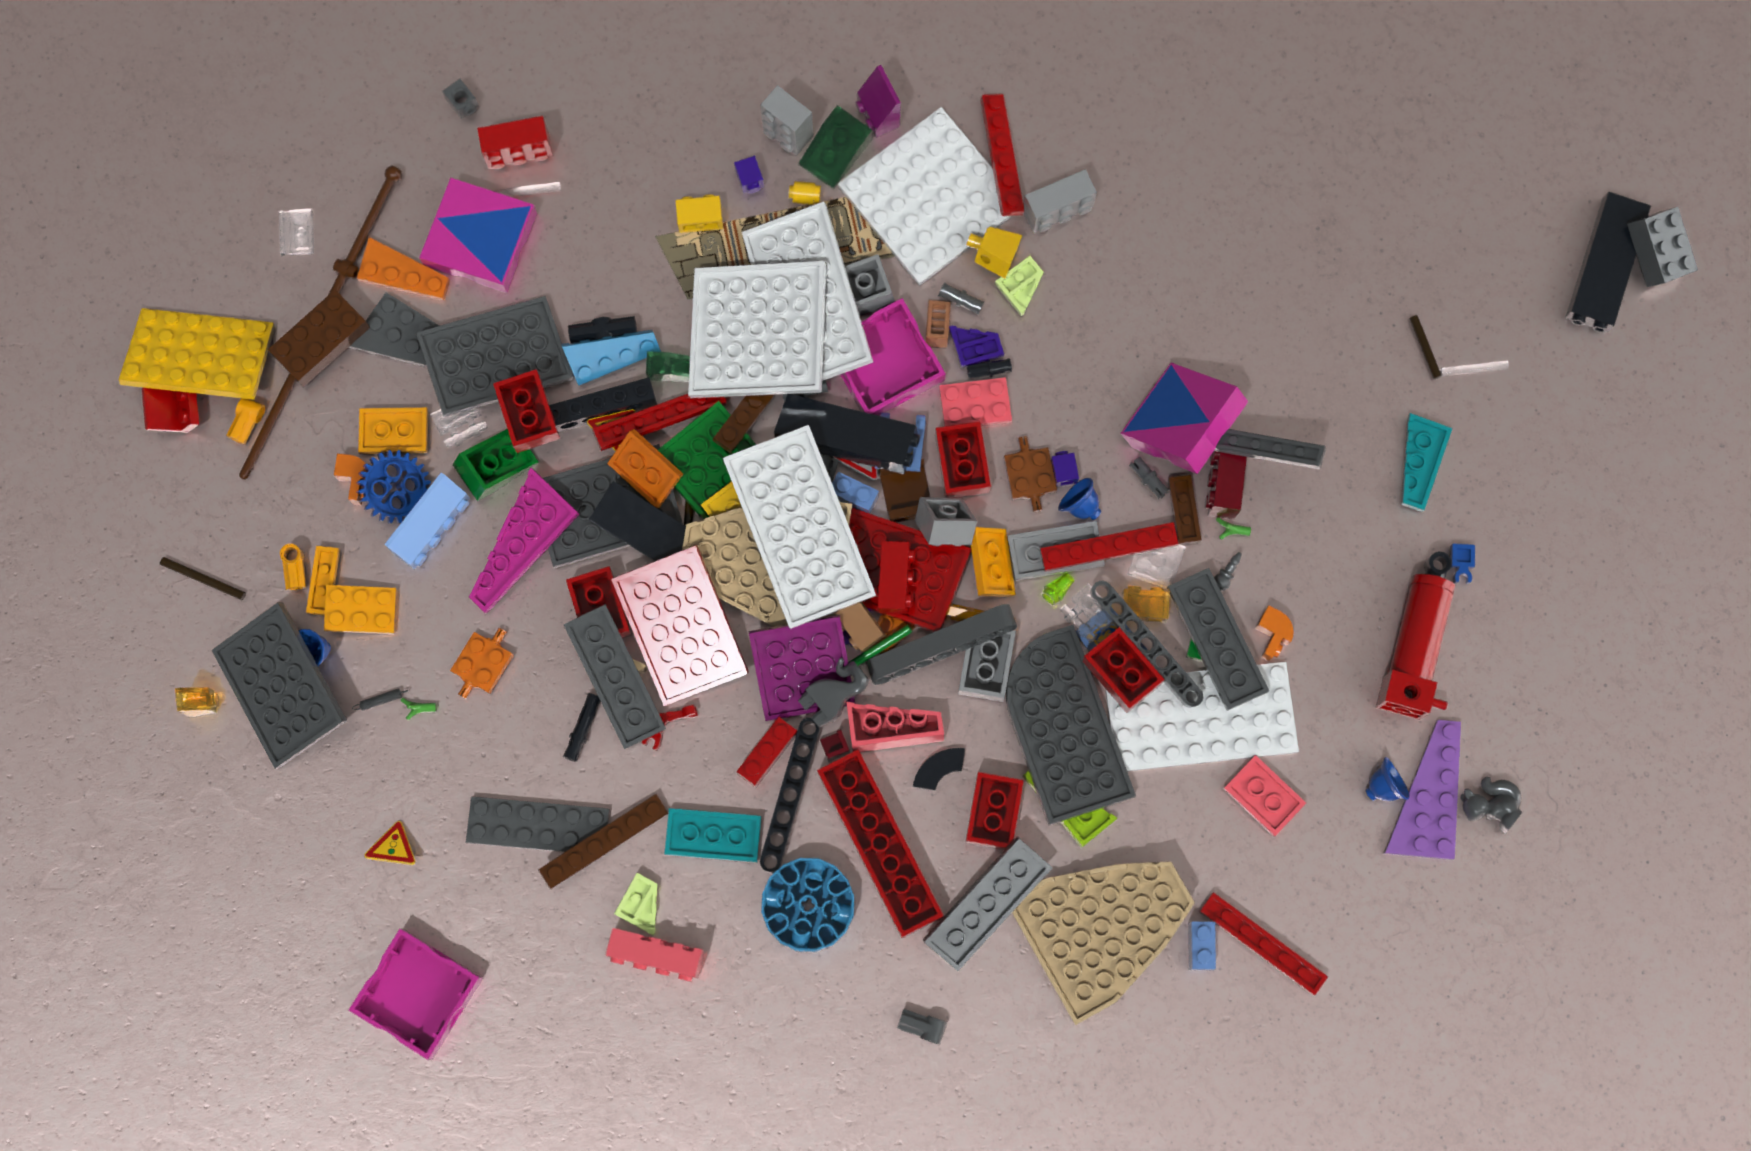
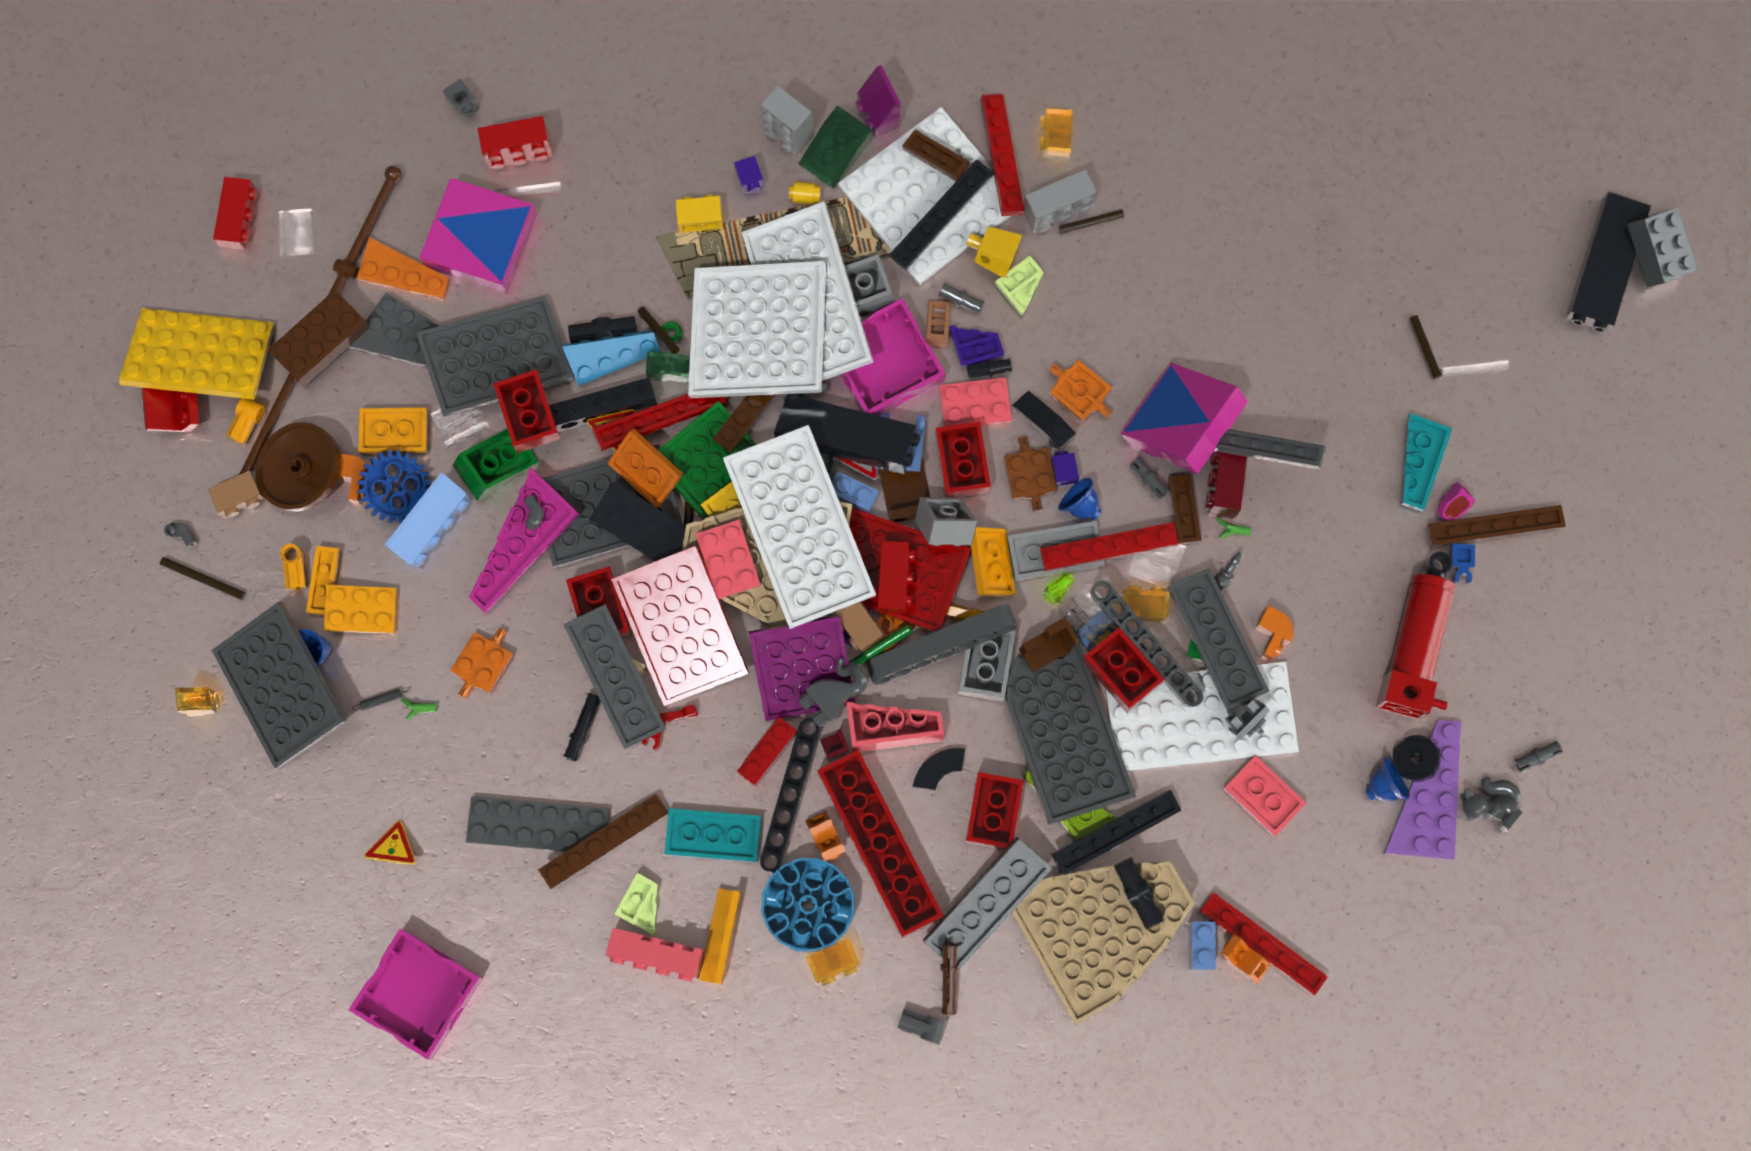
none -> dark grey arm [164,523,198,548]
none -> medium nougat brick [208,470,265,518]
none -> red brick [213,177,257,250]
none -> reddish brown dish [255,422,341,512]
none -> dark grey arm [524,495,544,530]
none -> dark brown bar [637,306,680,354]
none -> green plate [662,321,682,343]
none -> coral plate [696,520,761,599]
none -> light orange fence [699,888,742,985]
none -> orange brick [805,811,845,861]
none -> clear yellow brick [806,939,860,986]
none -> black plate [889,159,993,271]
none -> reddish brown plate [902,129,970,182]
none -> reddish brown pin [940,942,959,1015]
none -> black slope [1012,391,1076,453]
none -> reddish brown panel [1019,617,1079,672]
none -> clear yellow brick [1039,109,1073,160]
none -> orange plate [1049,359,1113,422]
none -> black plate [1051,790,1182,875]
none -> dark brown bar [1058,209,1124,235]
none -> black piece [1114,857,1165,930]
none -> orange brick [1221,934,1271,984]
none -> dark grey hips [1225,696,1270,740]
none -> black plate [1393,735,1441,782]
none -> reddish brown plate [1426,505,1566,547]
none -> dark pink rock [1437,482,1476,520]
none -> dark grey pin [1514,741,1563,773]

